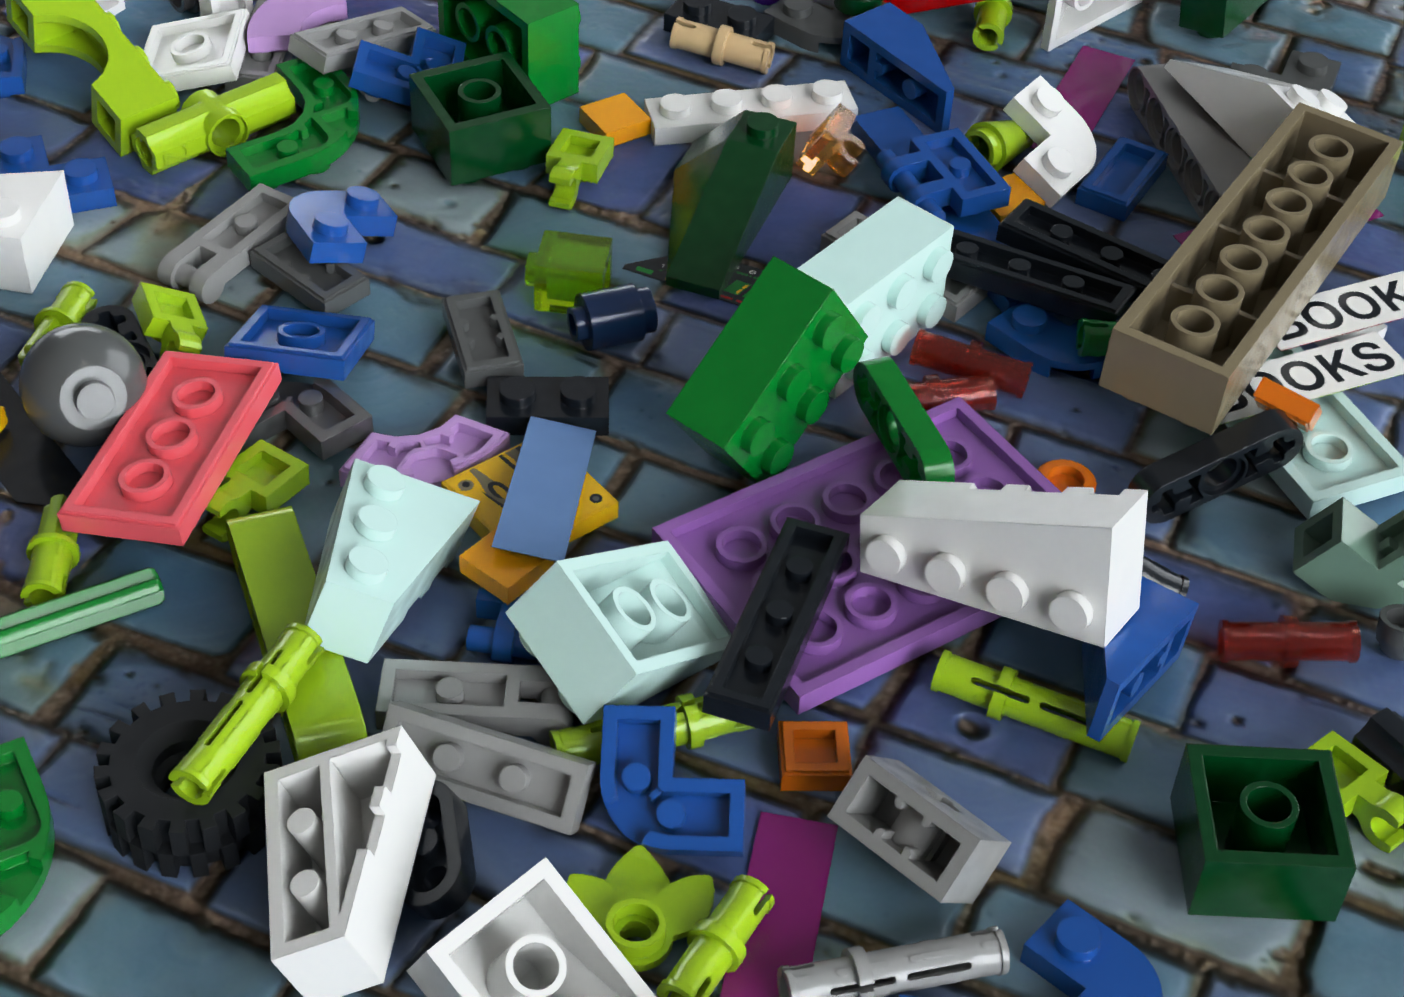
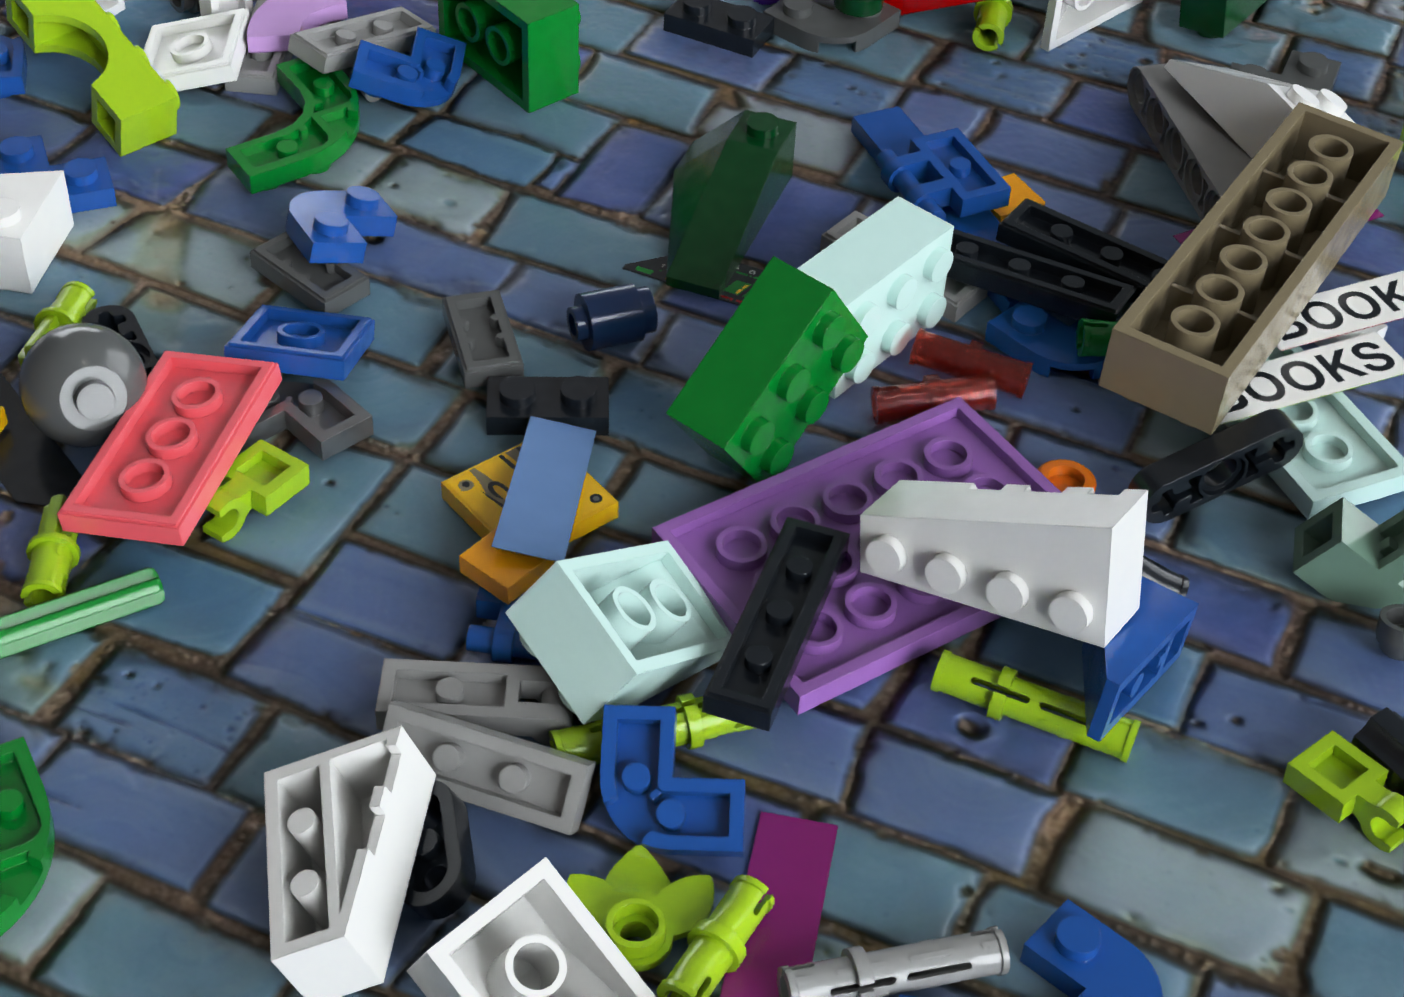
black tyre [93,689,283,878] -> none
lime piece [131,72,296,175] -> none
lime plate [132,281,208,359] -> none
light grey plate [157,183,294,304] -> none
lime pin [168,623,325,806] -> none
lime beam [226,505,368,762] -> none
light aqua wedge [305,458,480,663] -> none
lavender tile [339,414,510,487] -> none
dark green brick [409,51,551,186] -> none
clear neon green brick [525,230,613,314] -> none
lime plate [546,128,614,210] -> none
light orange tile [579,93,651,146] -> none
white plate [644,79,859,146] -> none
tan pin [669,16,775,75] -> none
orange tile [777,721,853,791] -> none
clear orange tile [796,103,866,178] -> none
light grey brick [827,755,1012,904] -> none
blue slope [840,2,954,133] -> none
green beam [853,356,955,482] -> none
lime cone [965,120,1034,172] -> none
white plate [1003,75,1097,208] -> none
magenta sticker [1030,46,1135,149] -> none
blue tile [1075,136,1169,222] -> none
dark green brick [1170,743,1357,922] -> none
clear red pin [1217,615,1361,668] -> none
orange tile [1253,376,1322,432] -> none

